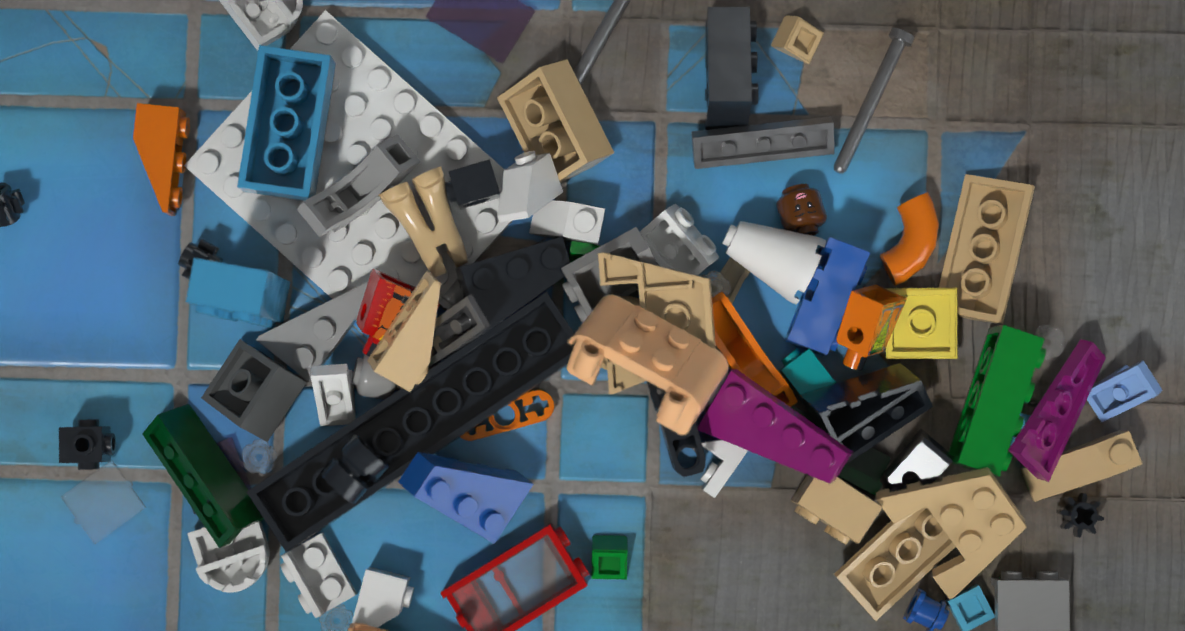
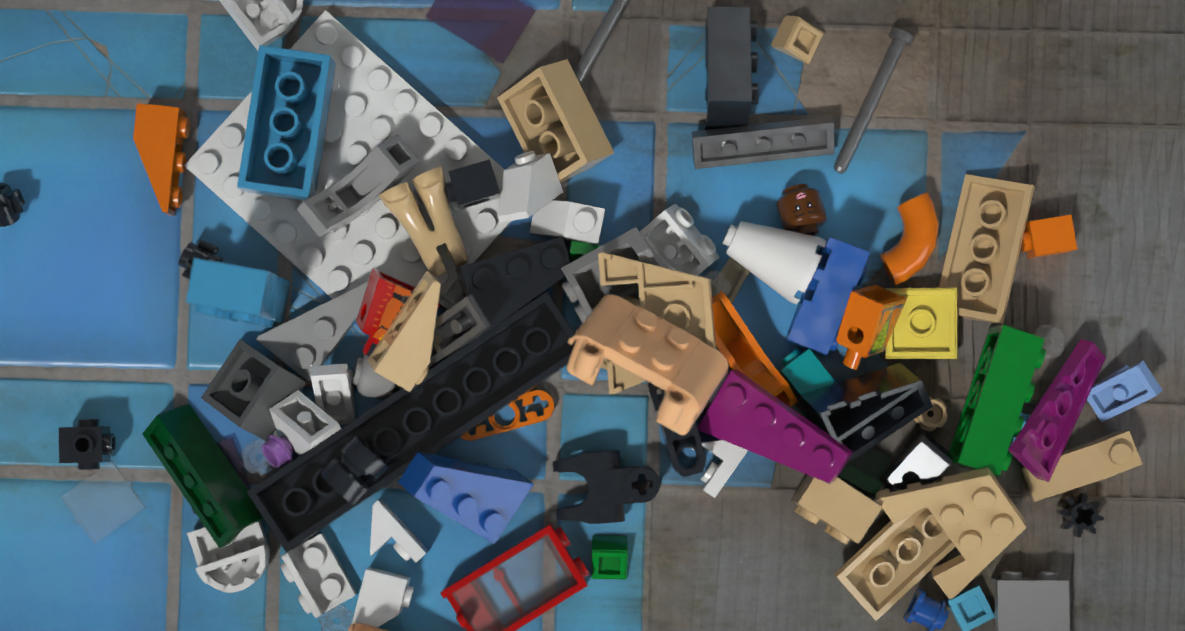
none -> medium lavender plate [261,435,294,468]
none -> white slope [269,390,341,456]
none -> white slope [370,499,429,563]
none -> black piece [553,450,660,524]
none -> tan plate [914,396,948,431]
none -> orange brick [1021,215,1078,259]

